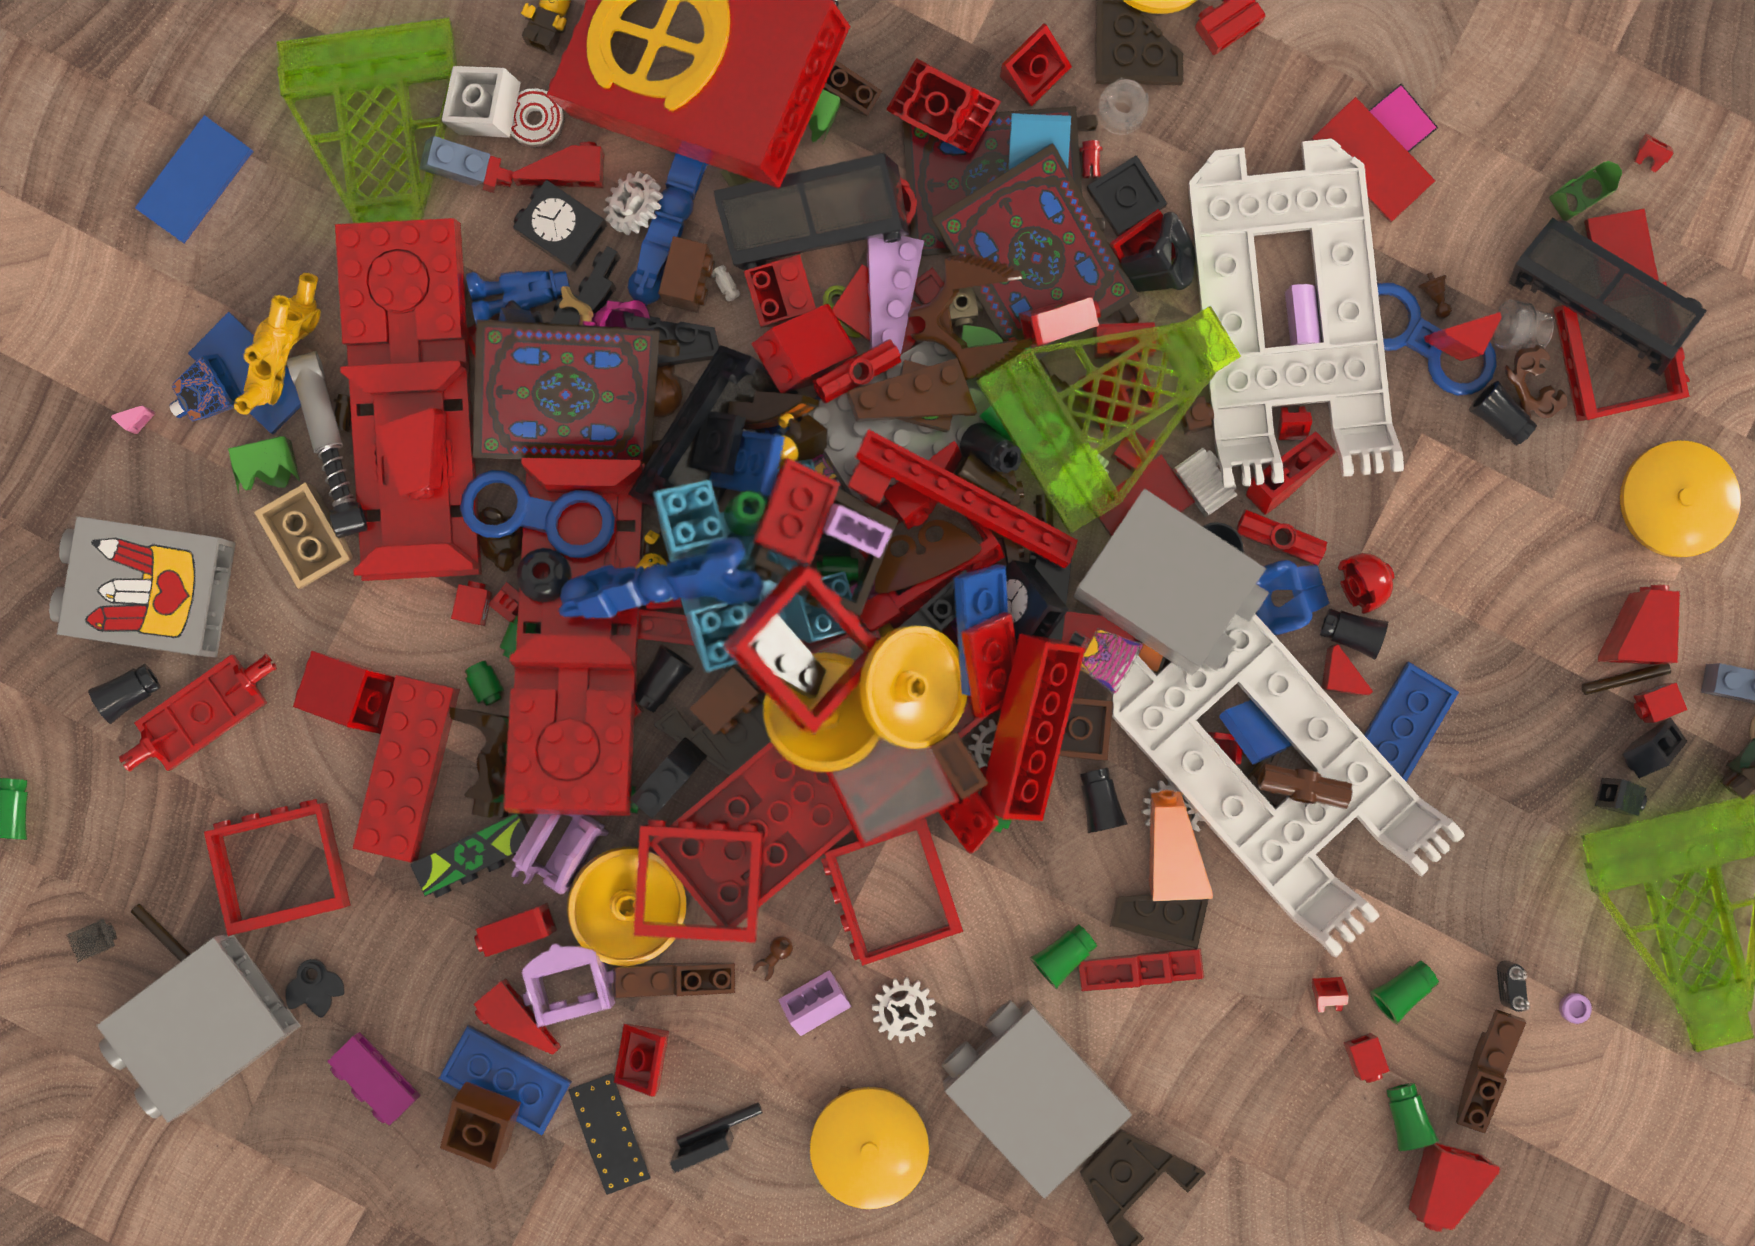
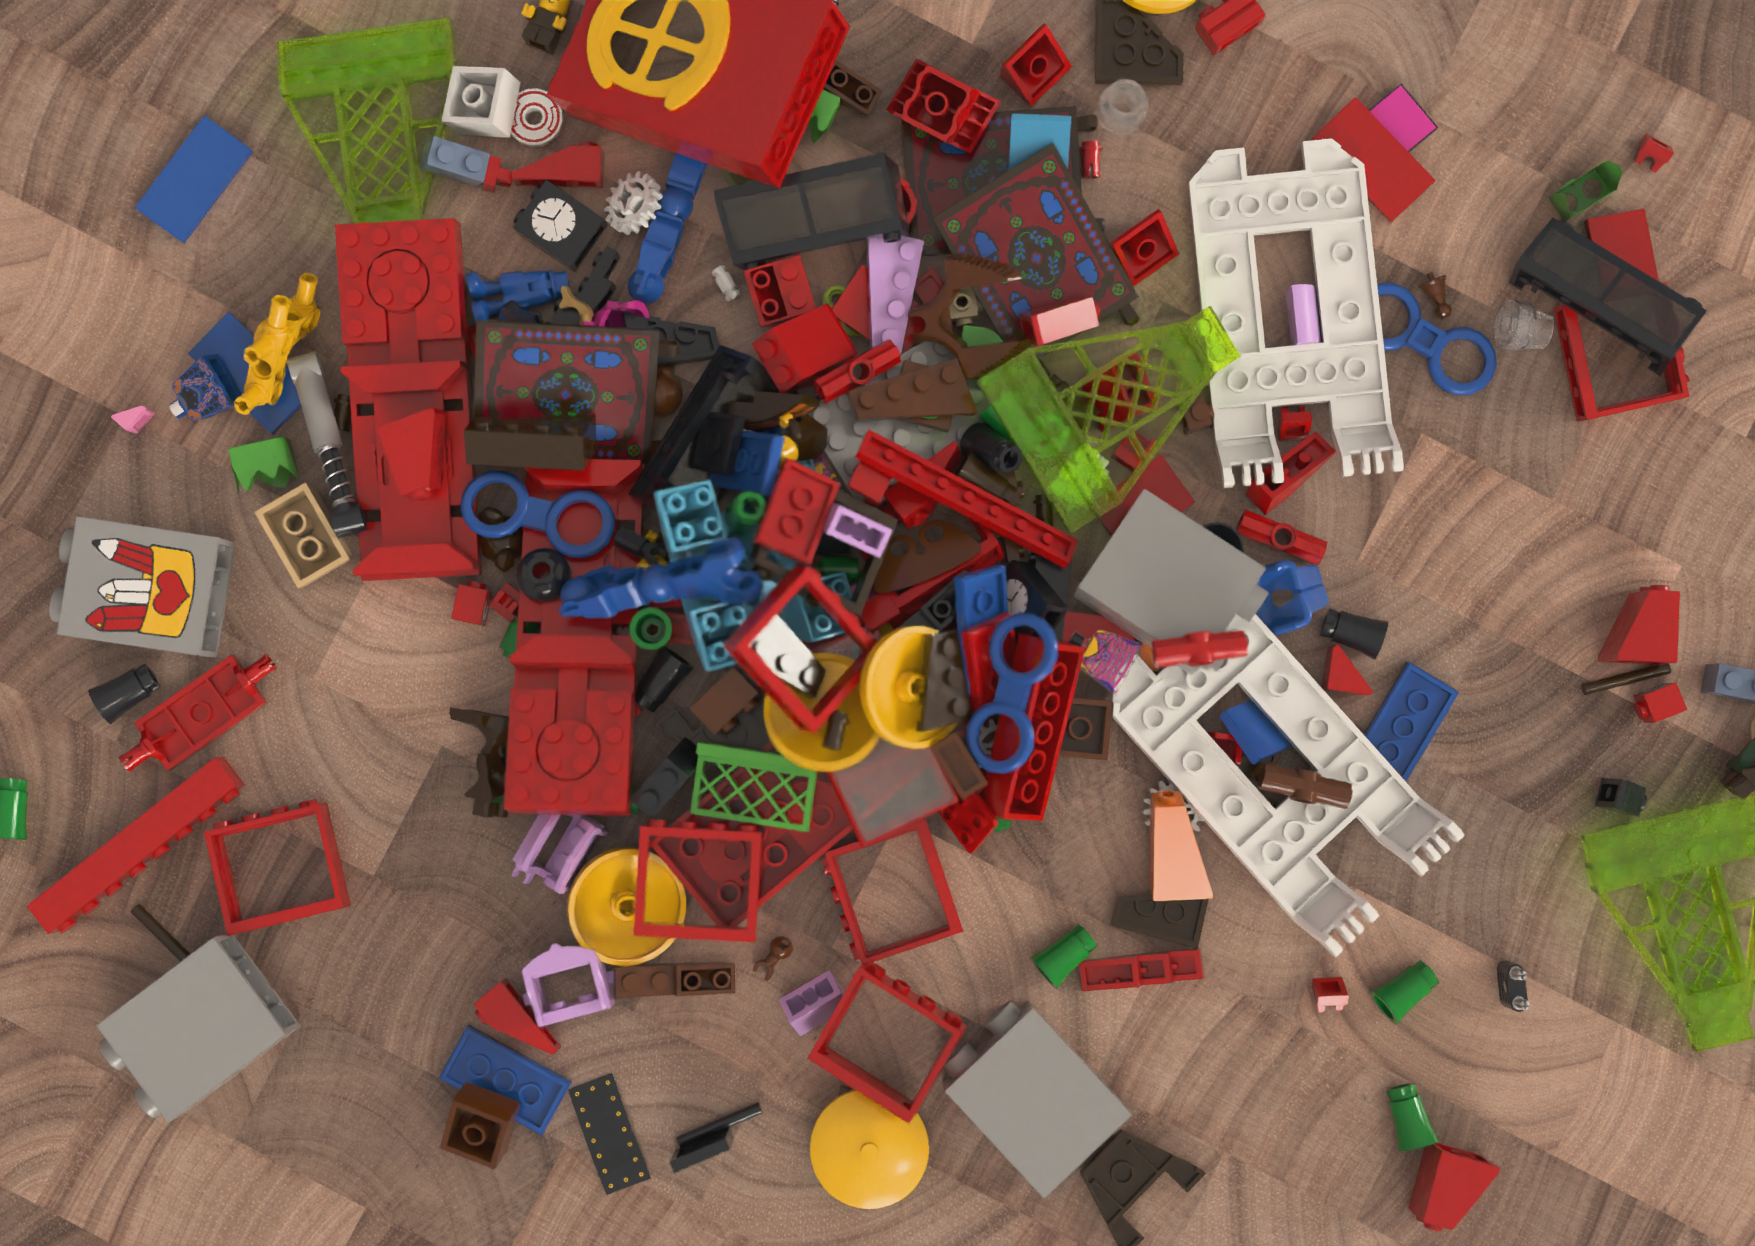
clear smoke bracket [66,919,117,963] -> none
black plate [286,959,345,1018] -> none
red slope [293,651,395,734] -> none
magenta brick [327,1032,421,1126] -> none
red brick [352,675,460,862] -> none
black brick [410,814,530,898] -> none
green brick [465,660,505,706] -> none
red slope [474,902,557,957] -> none
red slope [614,1024,669,1097] -> none
reddish brown brick [659,236,715,313] -> none
white gear [872,977,936,1043] -> none
black plant [1080,768,1128,833] -> none
black tile [1087,155,1168,237] -> none
red brick [1093,322,1156,359] -> none
black piece [1121,212,1195,292] -> none
white brick [1172,448,1237,517] -> none
red cylinder [1338,553,1394,614] -> none
red brick [1343,1033,1390,1083] -> none
red slope [1424,312,1502,361] -> none
reddish brown slope [1456,1009,1526,1133] -> none
black plant [1469,381,1537,446] -> none
reddish brown helmet [1505,344,1568,419] -> none
lavender tile [1559,993,1592,1024] -> none
yellow dish [1620,440,1741,558] -> none
black slope [1622,718,1687,779] -> none
none -> red brick [27,757,245,934]
none -> dark brown wedge [464,415,597,470]
none -> black bar [613,527,667,566]
none -> green plant [630,608,672,650]
none -> bright green fence [690,741,818,832]
none -> red window [807,962,967,1124]
none -> dark brown pin [822,711,850,751]
none -> dark brown wing [916,629,972,732]
none -> blue bar [966,613,1058,774]
none -> red piece [1152,630,1248,668]

